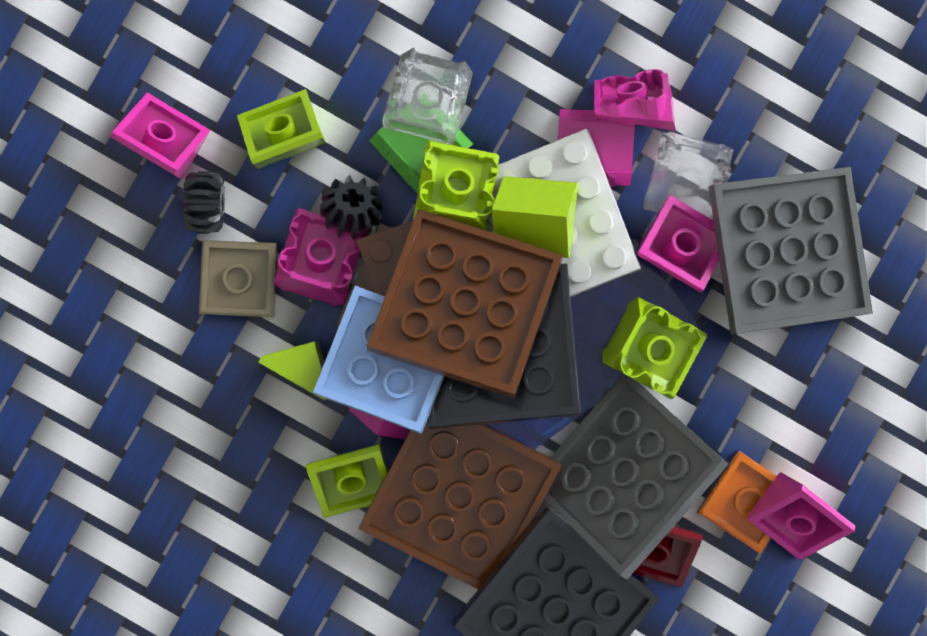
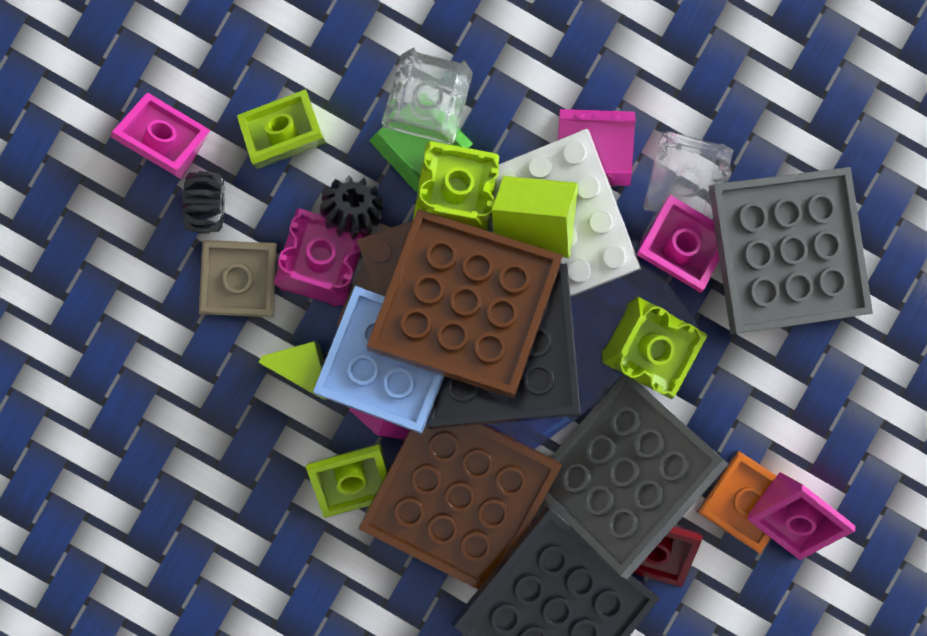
dark pink slope [594,69,676,131] -> none

